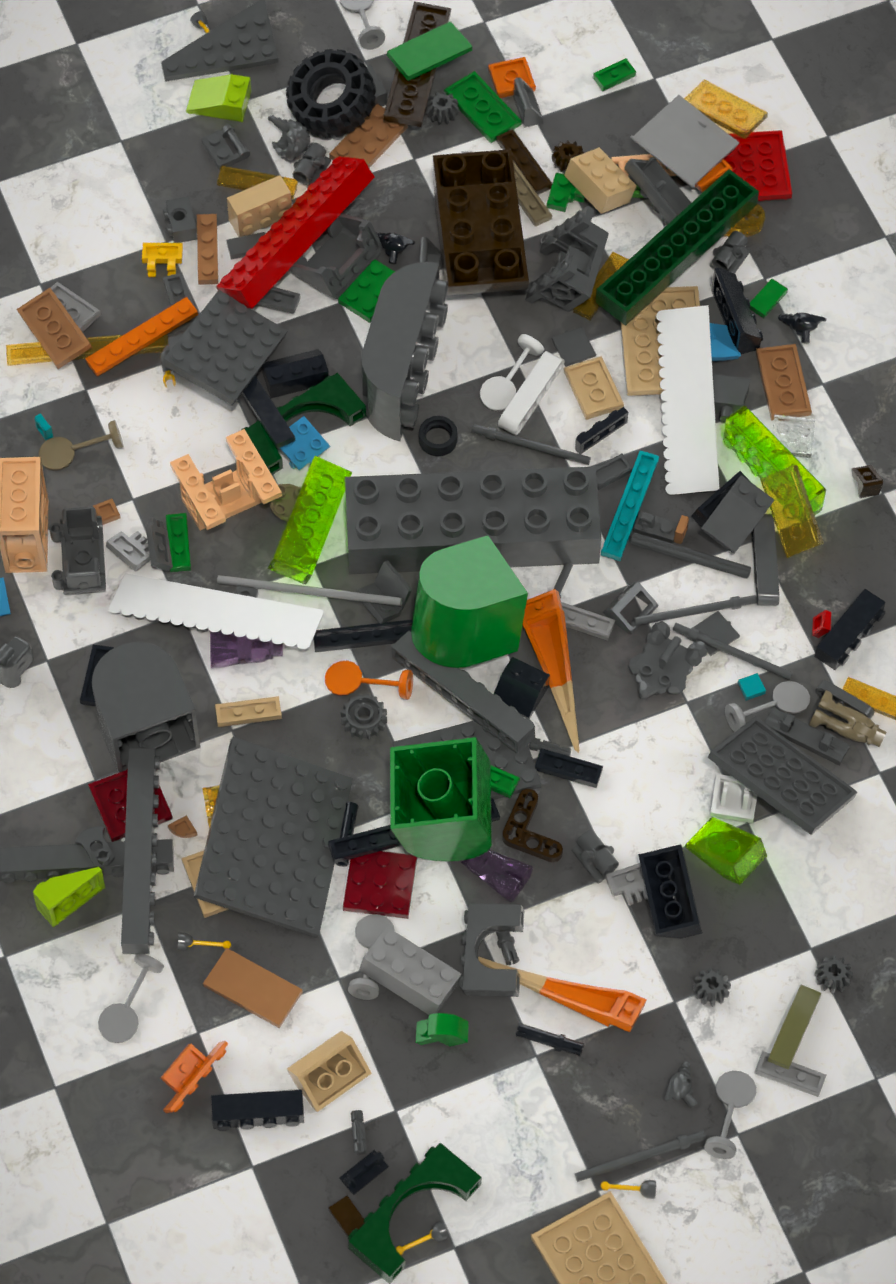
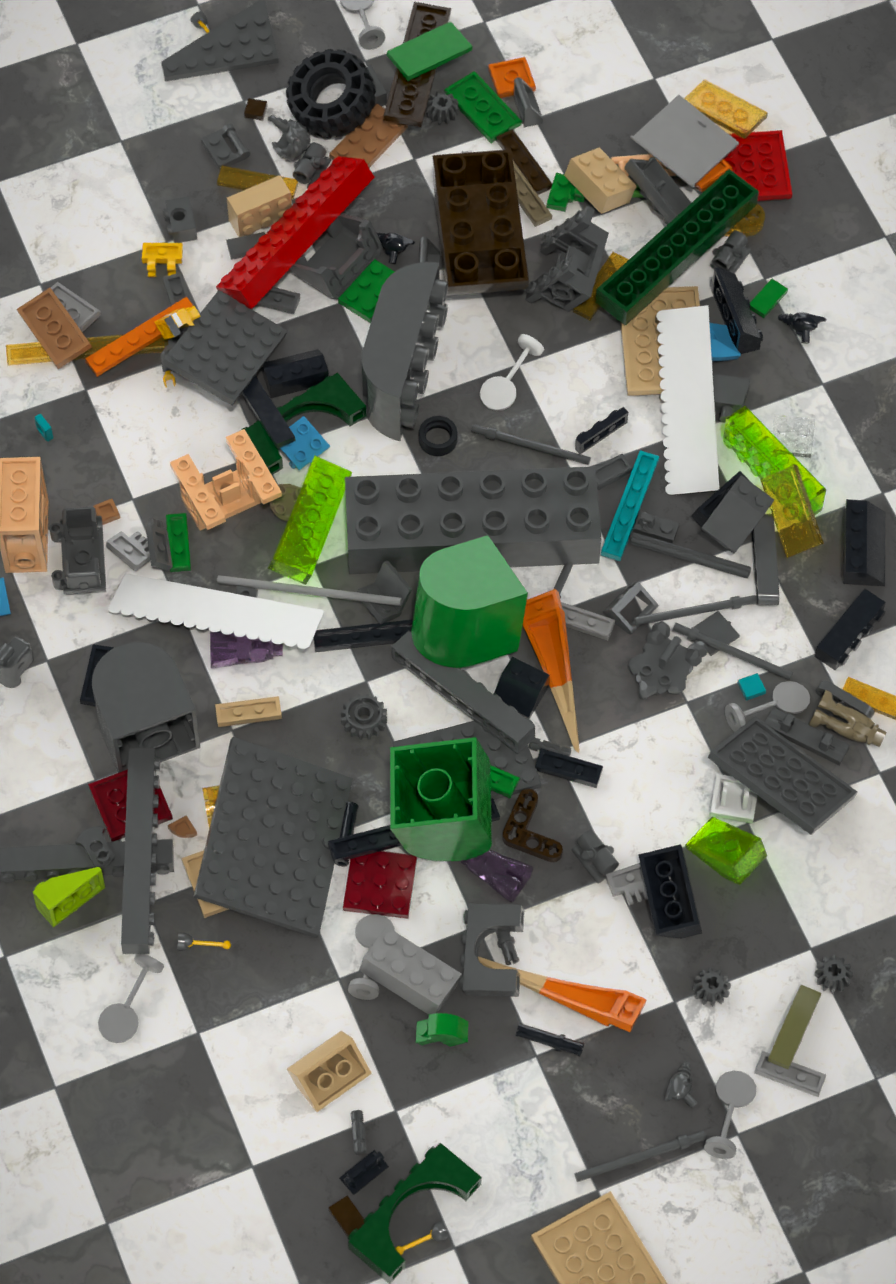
dark tan piece [39,420,124,471] -> none
orange bracket [161,1041,228,1113] -> none
lime slope [186,74,251,122] -> none
medium nougat plate [197,214,218,285] -> none
medium nougat tile [203,948,303,1028] -> none
black brick [211,1089,304,1131] -> none
orange piece [325,660,413,700] -> none
white beam [498,351,565,436] -> none
dark brown gear [552,140,584,172] -> none
dark grey piece [552,327,596,367] -> none
tan tile [564,356,624,420] -> none
green plate [593,58,636,91] -> none
hinge [601,1180,656,1199] -> none
medium nougat tile [674,515,689,544] -> none
medium nougat tile [756,344,812,420] -> none
red tile [812,610,831,638] -> none
dark brown slope [851,465,883,498] -> none
none -> yellow hips [155,306,200,340]
none -> dark brown tile [244,98,268,121]
none -> black slope [843,499,885,586]

